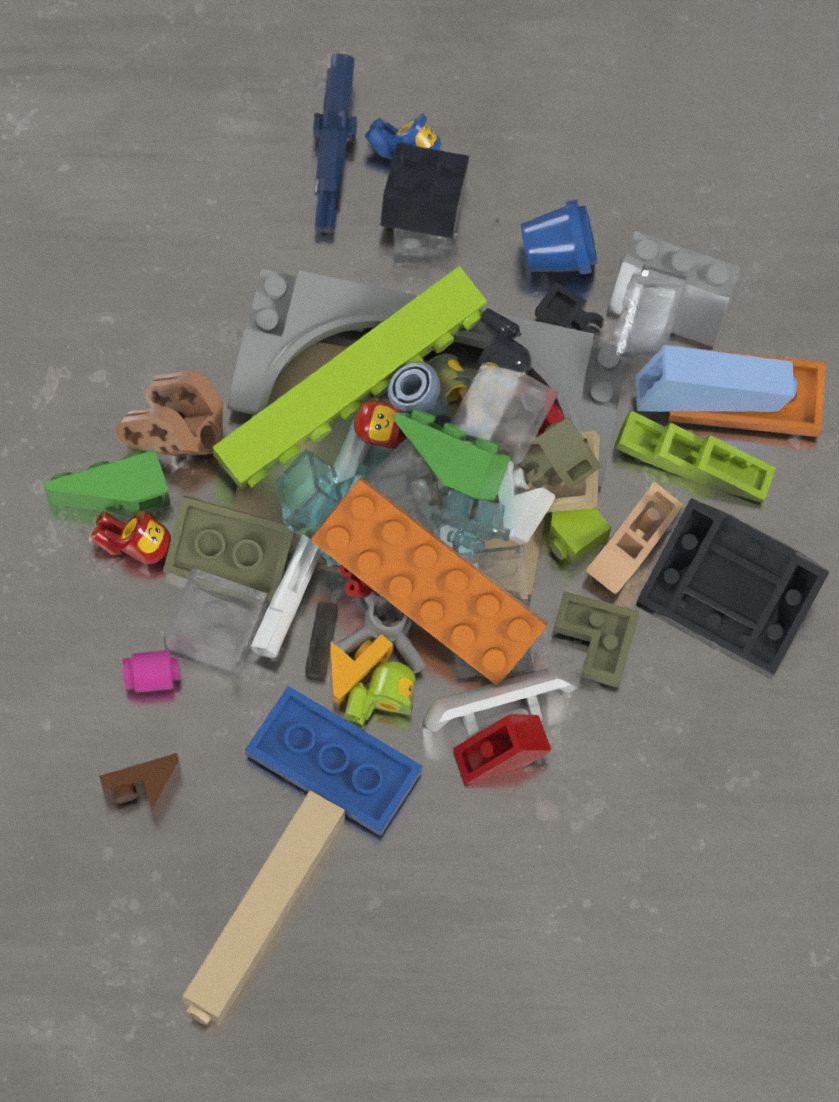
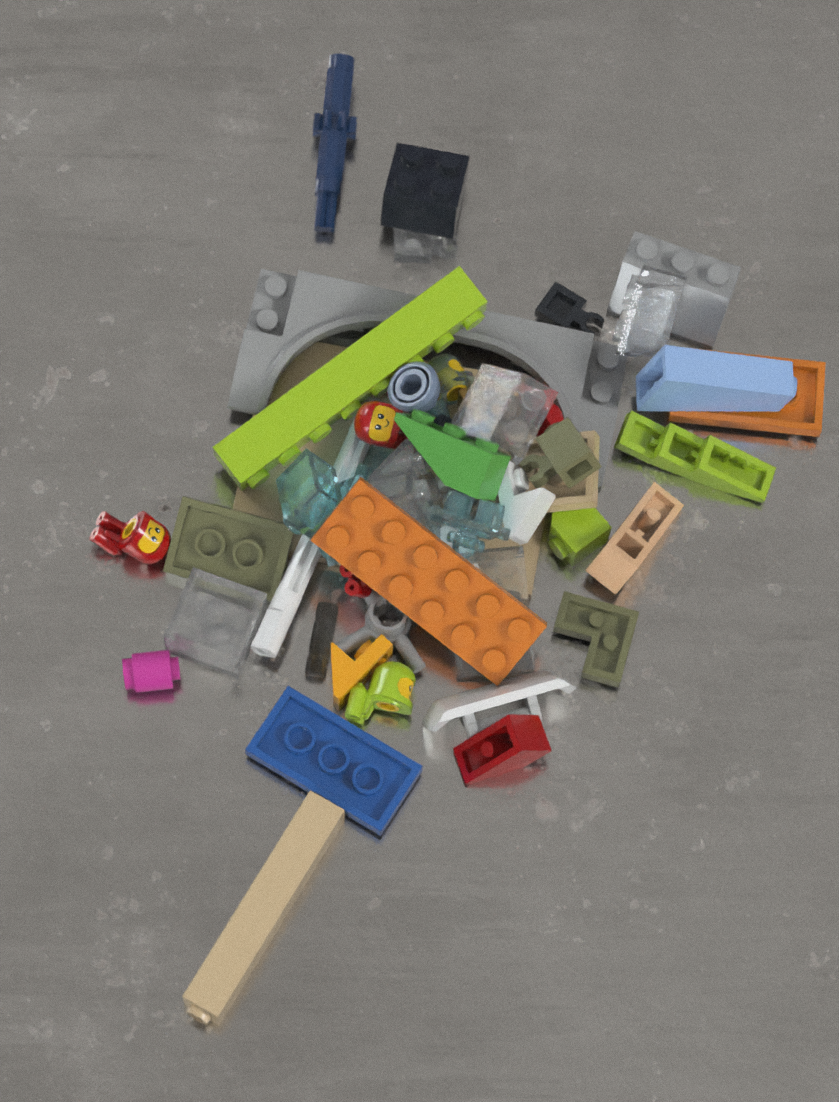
bright green slope [43,450,171,516] -> none
reddish brown slope [99,753,181,819] -> none
nougat piece [116,371,223,457] -> none
blue piece [365,113,442,159] -> none
black piece [476,308,532,385] -> none
blue piece [521,199,598,275] -> none
black slope [637,498,830,675] -> none

